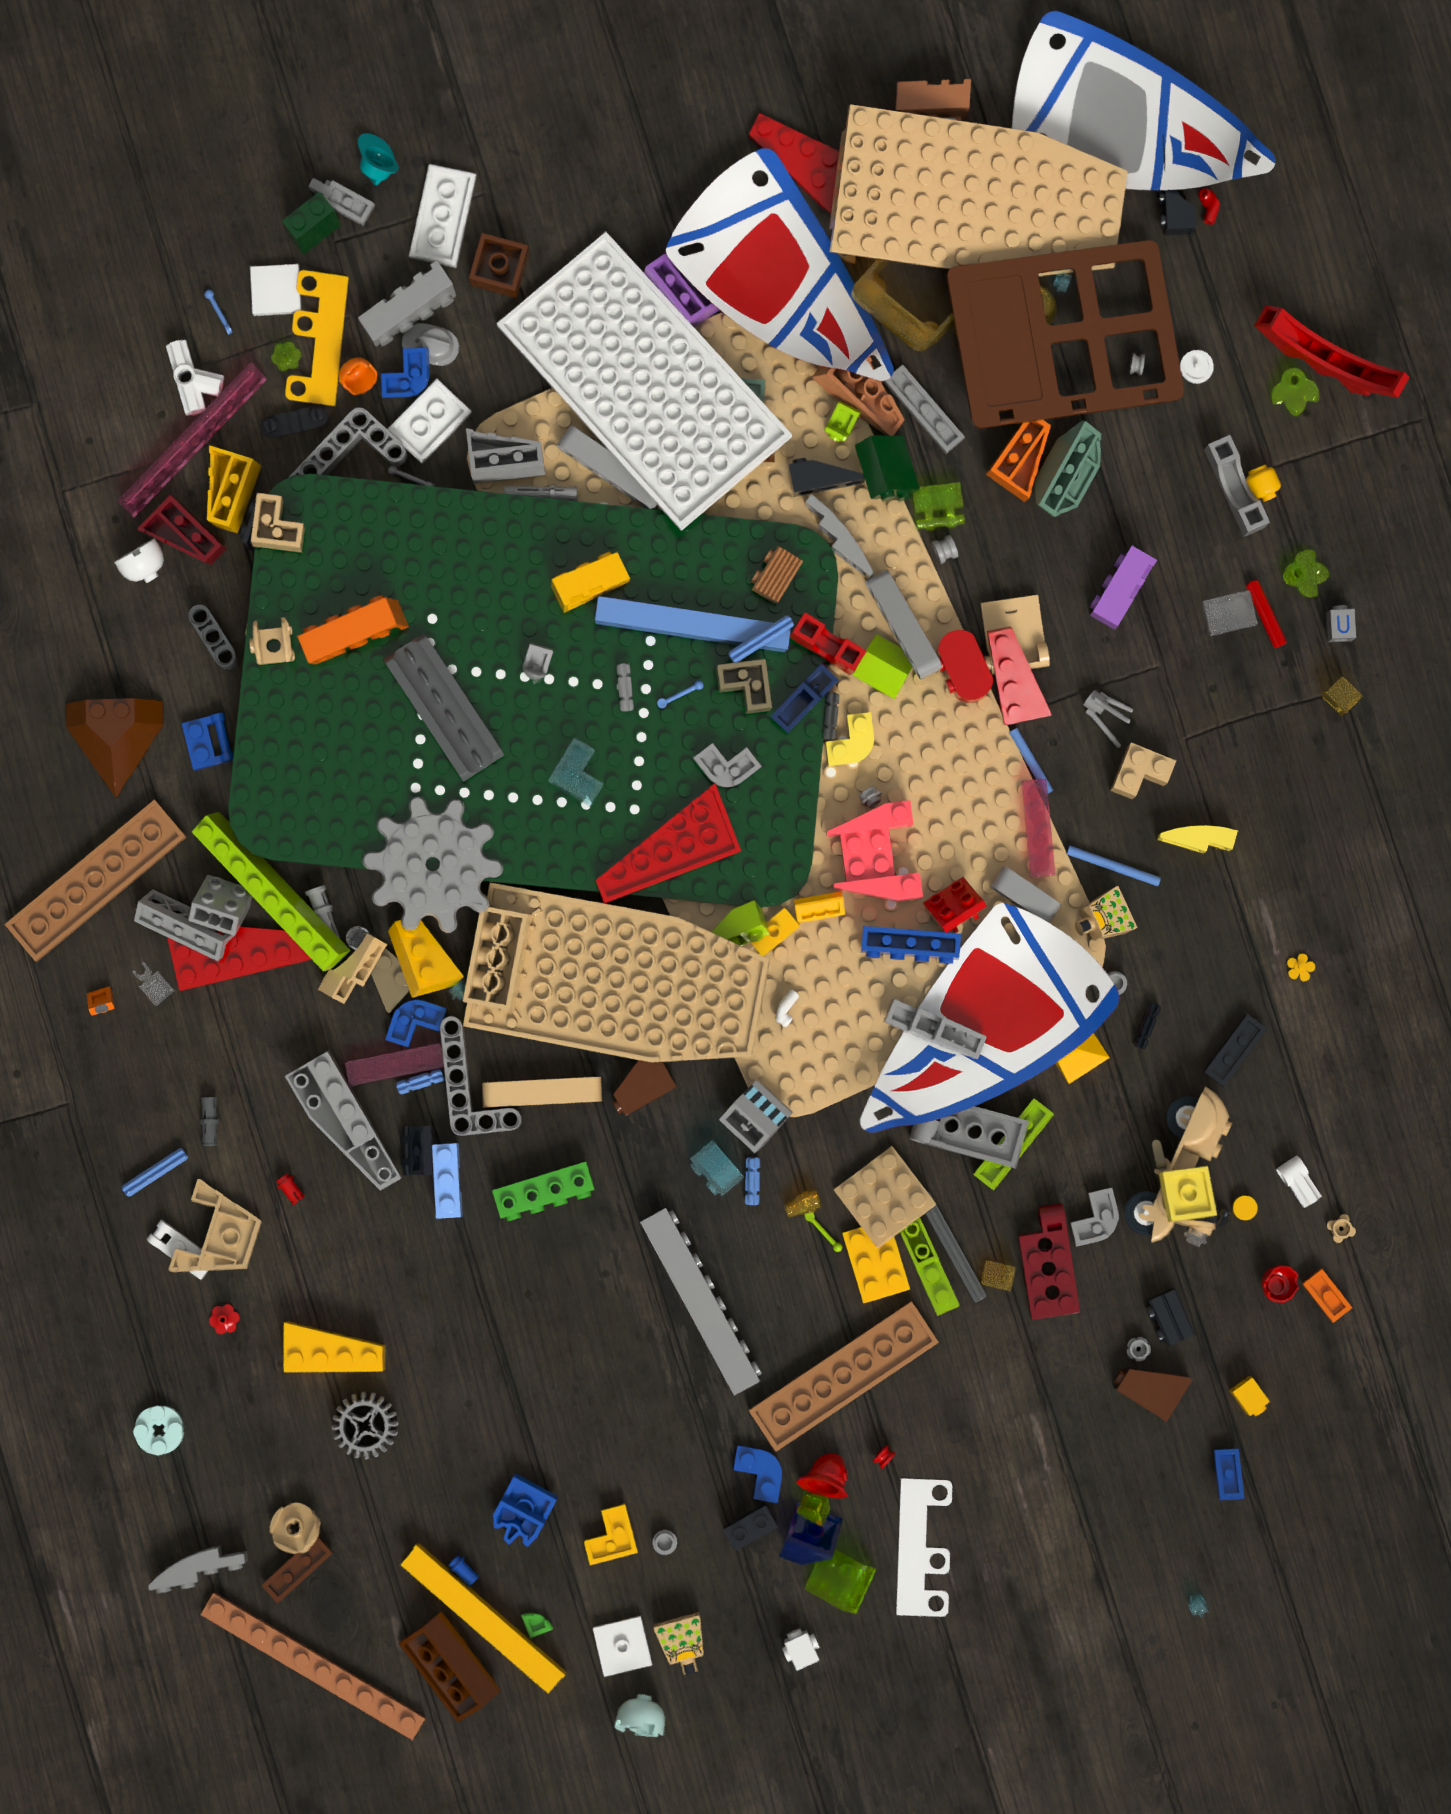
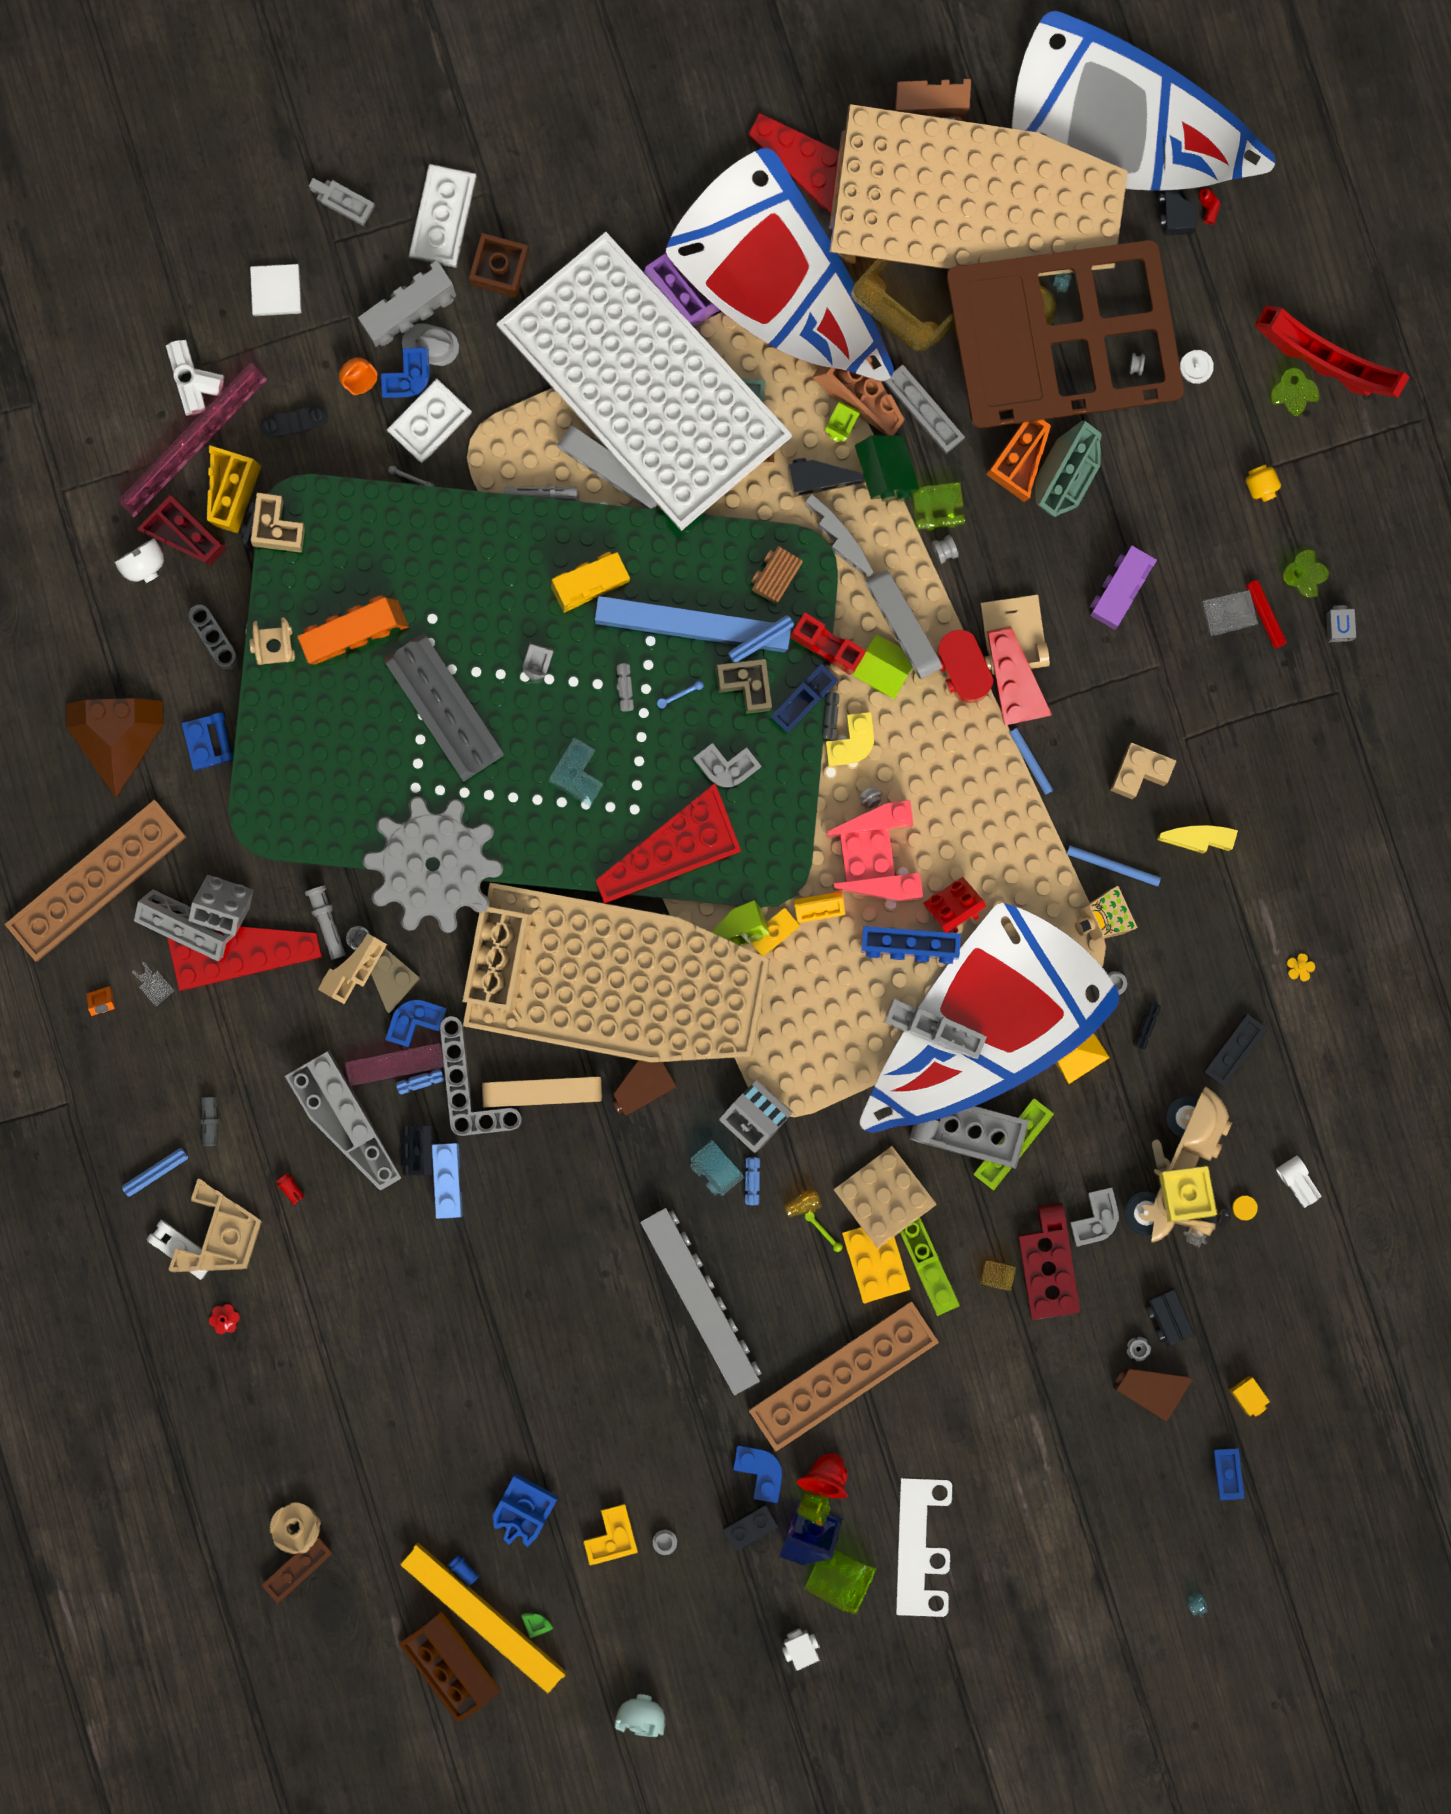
light aqua plate [133,1405,184,1455] -> none
light grey slope [148,1545,249,1593] -> none
lime brick [192,812,351,972] -> none
nougat plate [201,1592,426,1740] -> none
medium blue hinge [204,290,233,335] -> none
clear neon green plant [271,342,302,371] -> none
dark green brick [282,191,341,255] -> none
yellow wedge [284,1321,385,1372] -> none
yellow piece [285,270,348,406] -> none
light grey beam [288,408,407,478] -> none
light grey gear [332,1392,399,1459] -> none
teal piece [357,133,399,185] -> none
yellow wedge [388,920,464,998] -> none
clear light blue plate [448,979,466,1001] -> none
light grey wedge [466,428,545,484] -> none
bright green brick [492,1161,595,1222] -> none
white plate [593,1616,652,1677] -> none
torso [654,1612,703,1675] -> none
white arm [775,990,799,1027] -> none
red bush [872,1444,896,1469] -> none
dark grey axle [925,1191,986,1302] -> none
light grey beam [990,866,1062,923] -> none
clear pink plate [1021,779,1055,878] -> none
light grey plant [1083,690,1133,748] -> none
light grey arch [1204,435,1270,537] -> none
red hair [1261,1265,1299,1303] -> none
orange plate [1301,1269,1352,1323] -> none
clear yellow panel [1322,677,1363,716] -> none
tan plate [1327,1214,1356,1243] -> none

